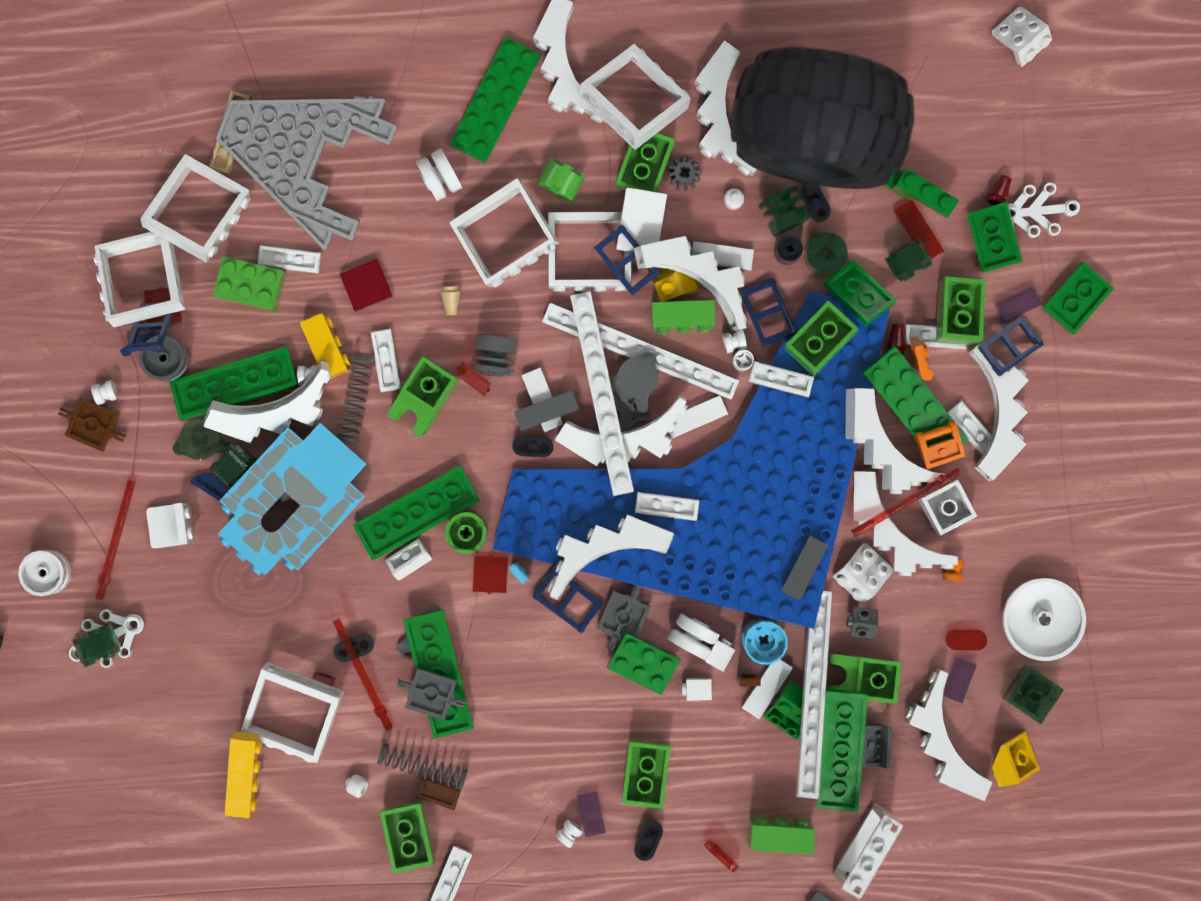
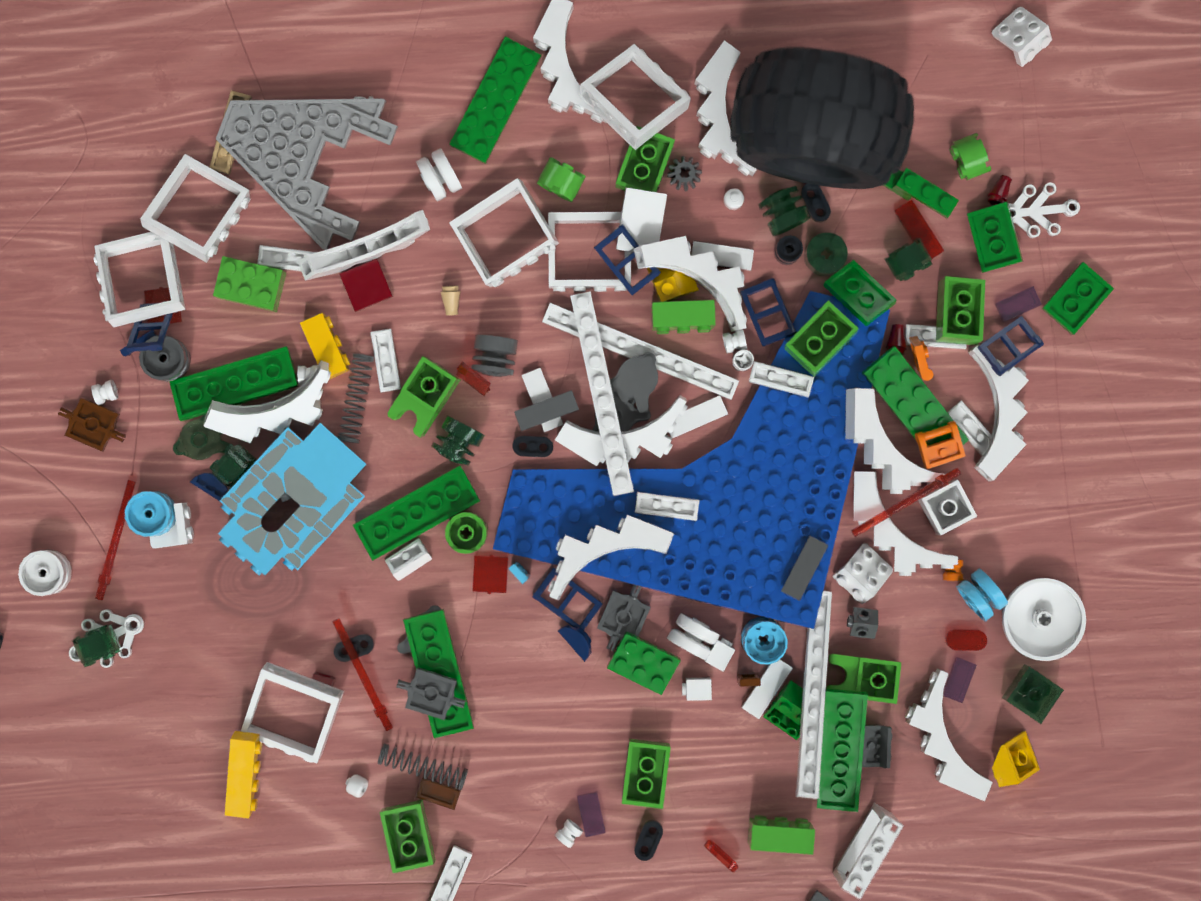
none -> medium azure wheel [125,491,176,537]
none -> white arch [298,210,430,281]
none -> clear green wheel [431,416,485,466]
none -> dark blue tile [558,625,592,662]
none -> bright green brick [949,133,991,180]
none -> medium azure wheel [956,568,1008,622]

